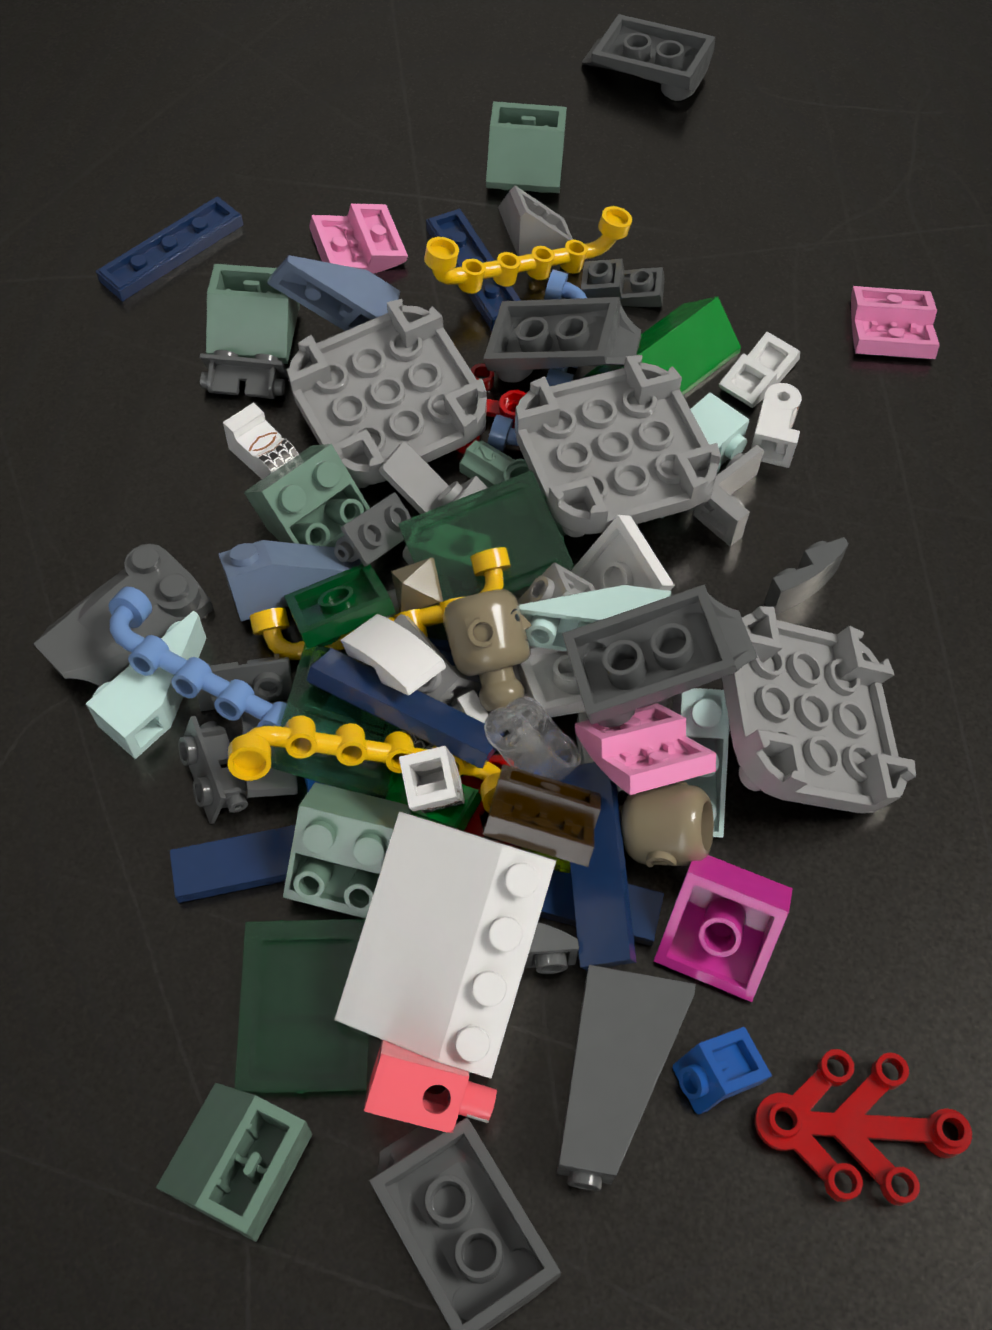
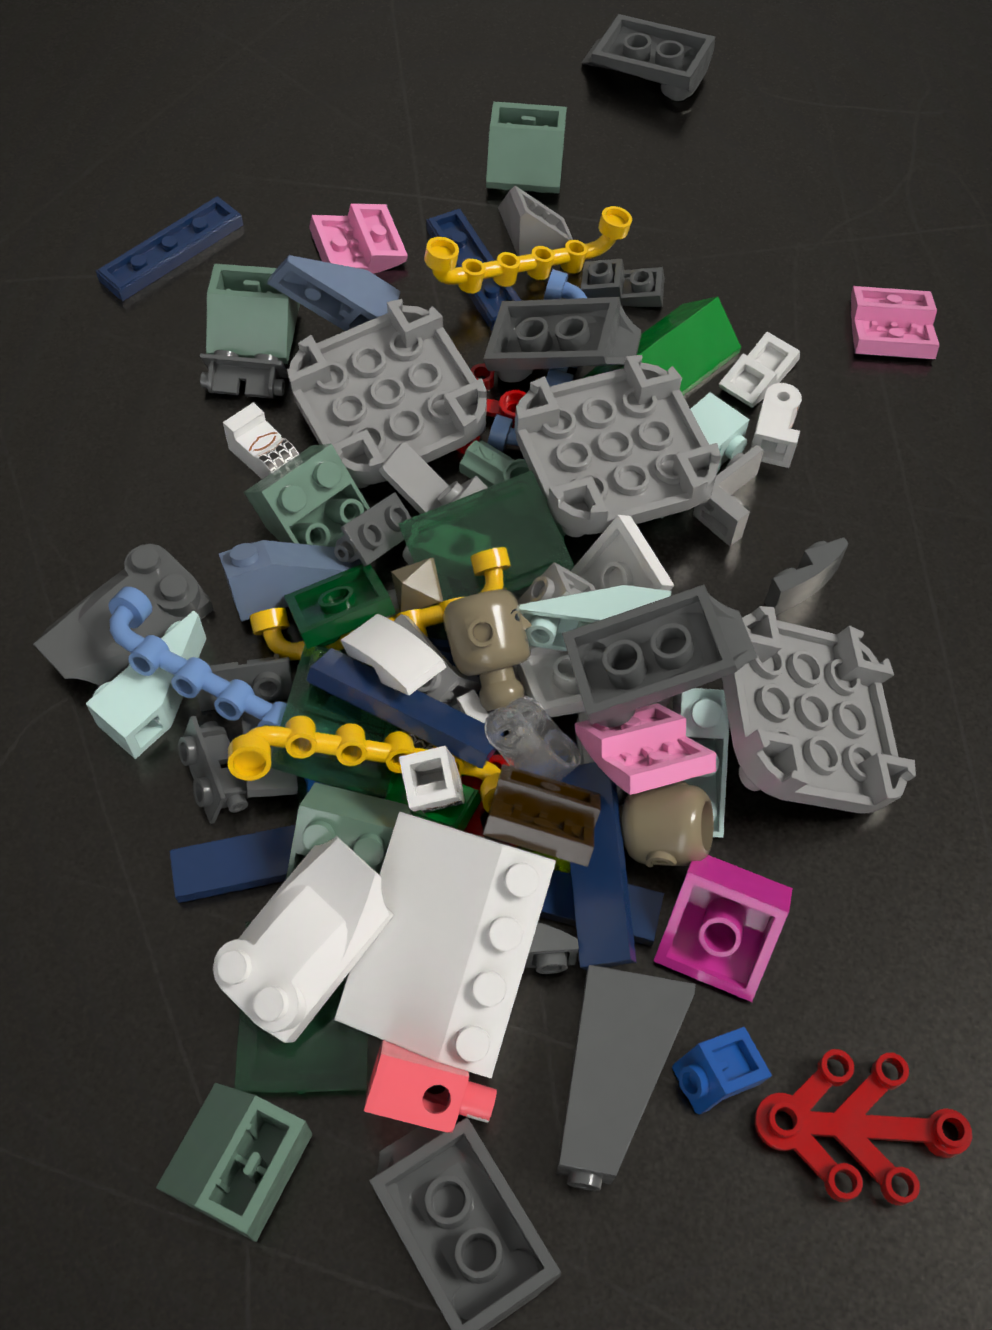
none -> white slope [213,836,394,1043]

